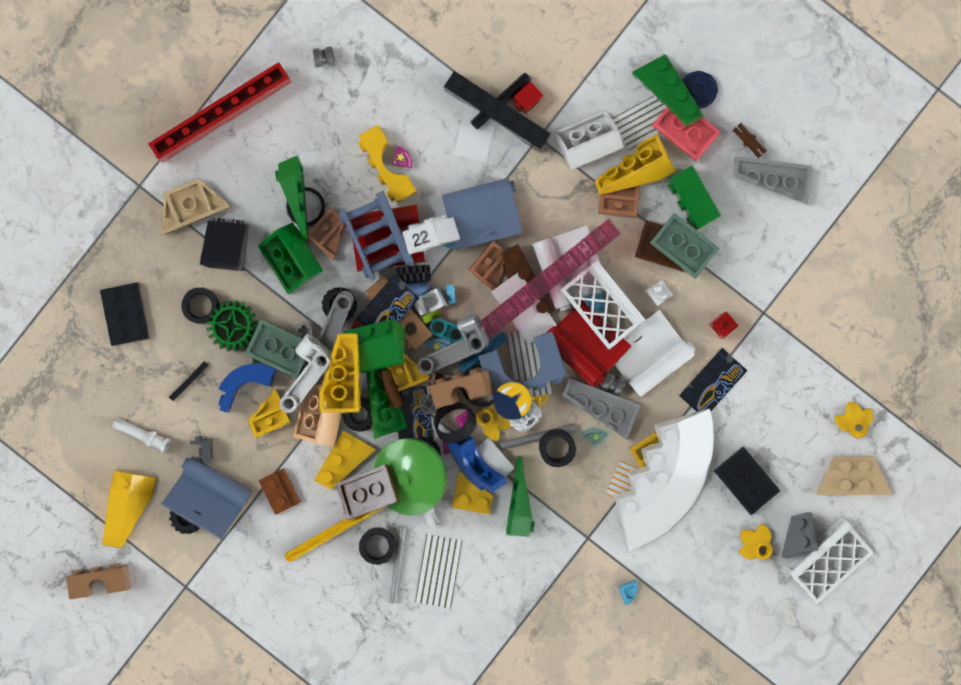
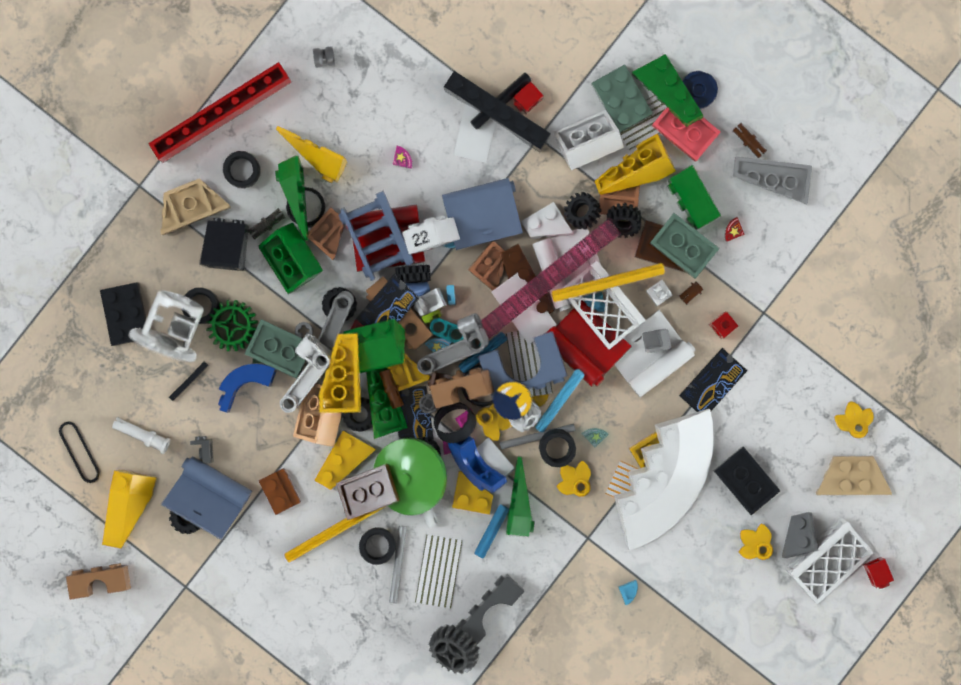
yellow wing [248,389,291,439] -> none
yellow arch [358,125,417,204] -> none
light grey wing [562,377,641,440] -> none
flat silver wheel [601,371,626,396] -> none
none -> black piece [59,422,100,483]
none -> white piece [129,290,204,362]
none -> black tyre [223,151,260,188]
none -> clear smoke pin [248,208,286,240]
none -> yellow wedge [276,126,348,183]
none -> dark grey gear [429,624,480,674]
none -> dark grey arch [456,574,525,646]
none -> dark azure axle [474,504,509,558]
none -> white wing [521,202,573,239]
none -> medium azure axle [535,369,584,432]
none -> yellow axle [551,263,665,302]
none -> yellow plate [556,461,591,497]
none -> black tyre [564,192,602,230]
none -> sand green plate [591,64,653,133]
none -> black tyre [606,203,642,238]
none -> light grey panel [642,329,671,353]
none -> reddish brown pin [679,281,704,305]
none -> red tile [725,217,744,242]
none -> red brick [863,557,894,589]

